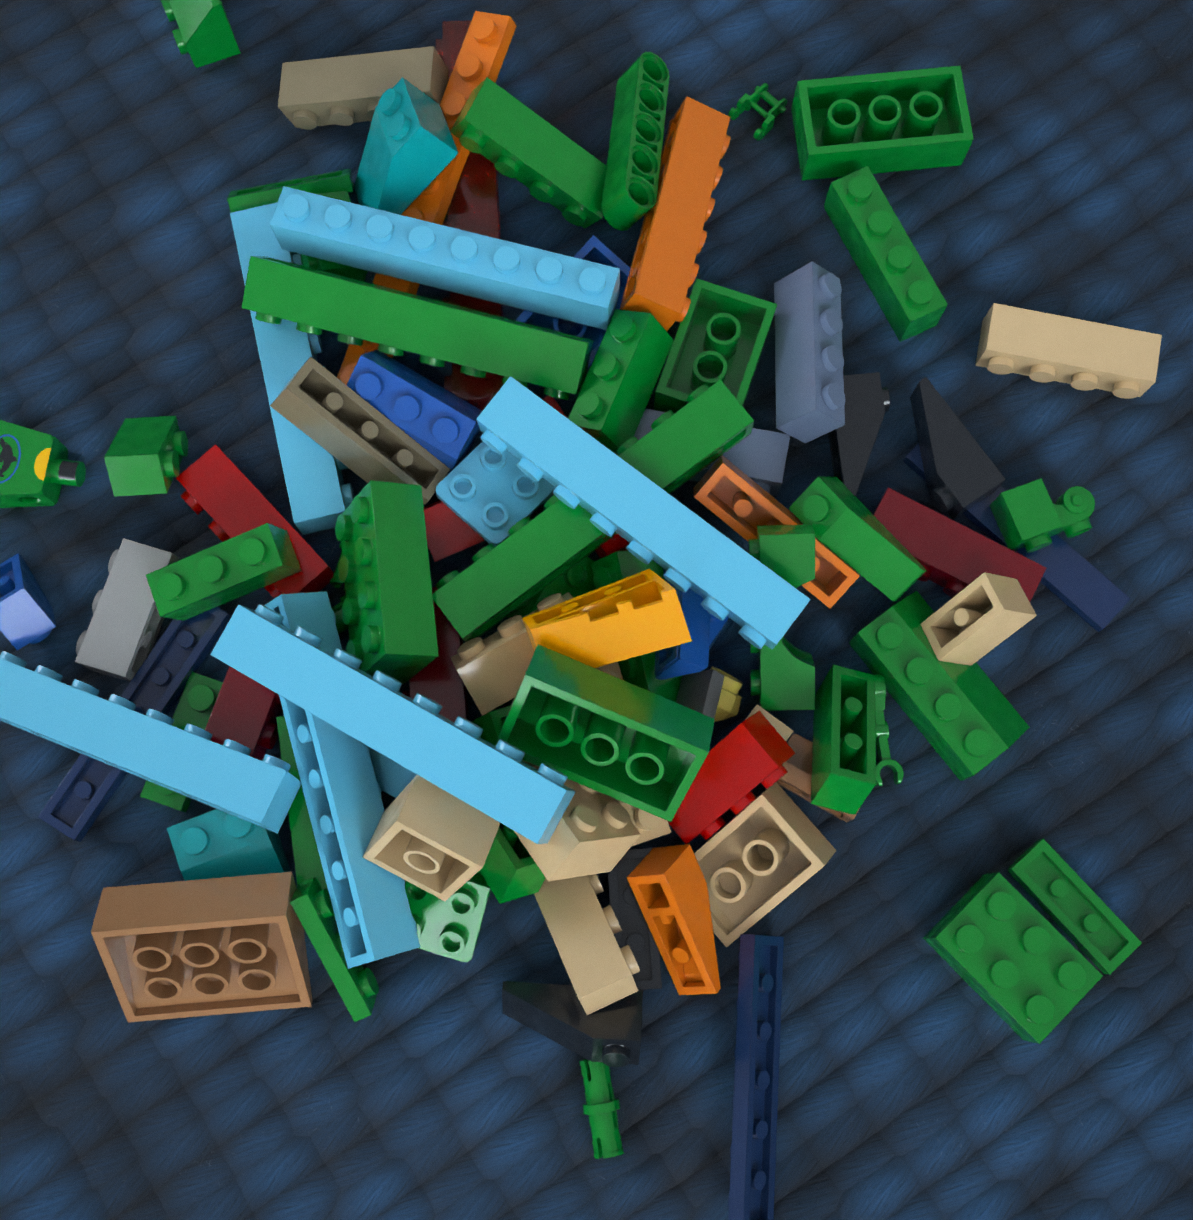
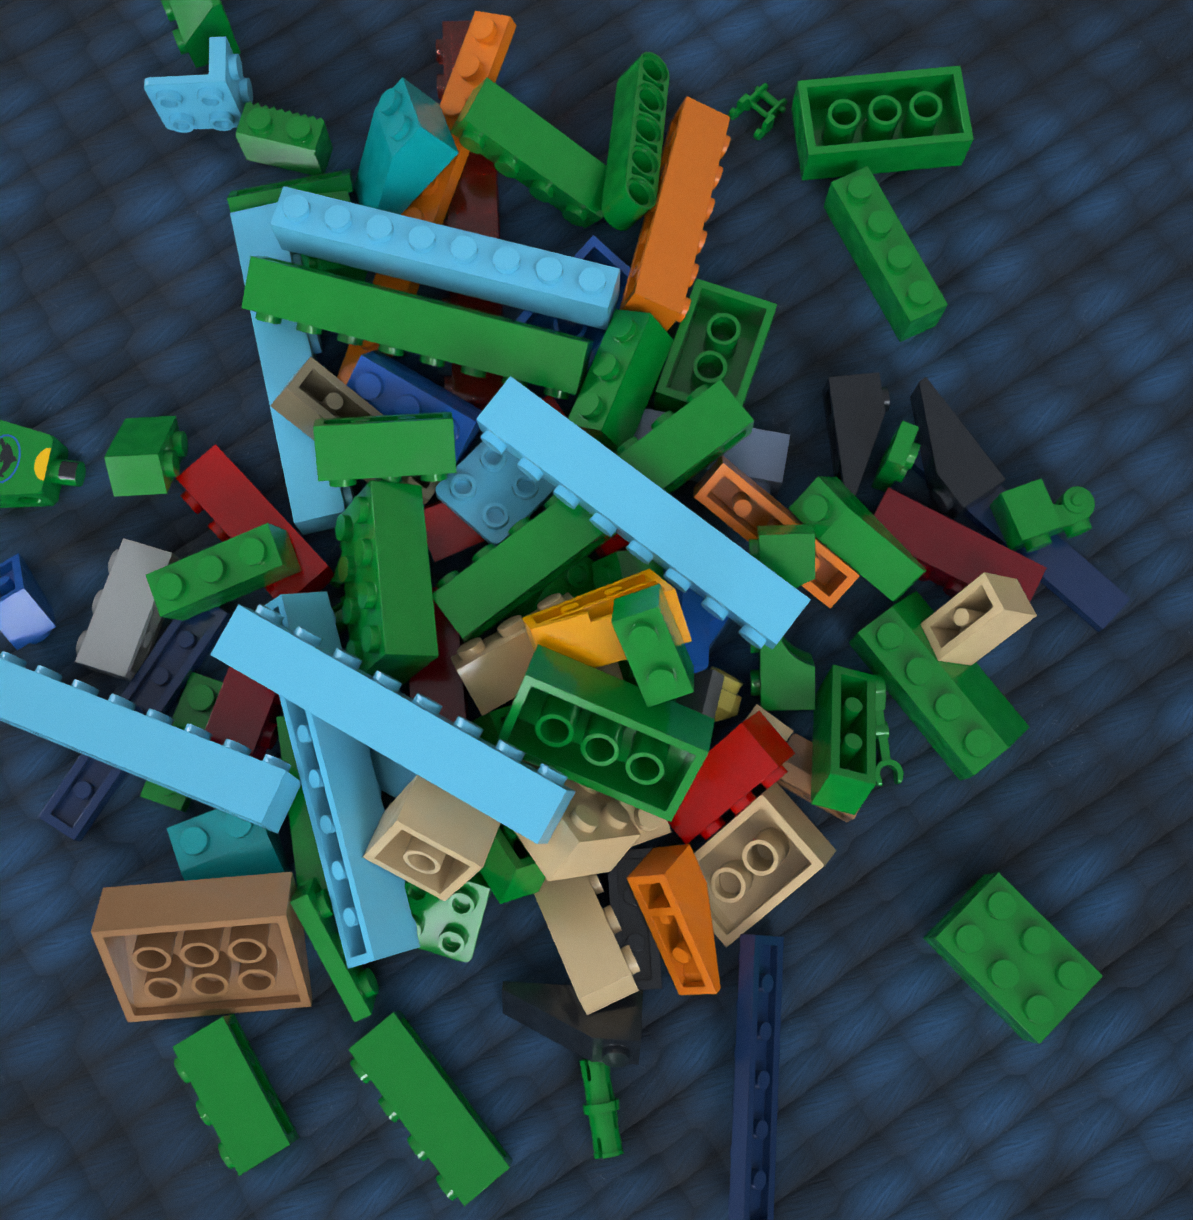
dark tan brick [278,46,449,130] -> none
sand blue brick [774,261,846,443] -> none
tan brick [975,303,1162,399] -> none
green plate [1007,839,1142,974] -> none
none -> medium azure bracket [144,36,253,133]
none -> green brick [173,1014,300,1176]
none -> green brick [236,101,333,175]
none -> green brick [313,412,457,487]
none -> green brick [348,1010,513,1207]
none -> green brick [611,584,694,707]
none -> green plate [871,421,921,492]

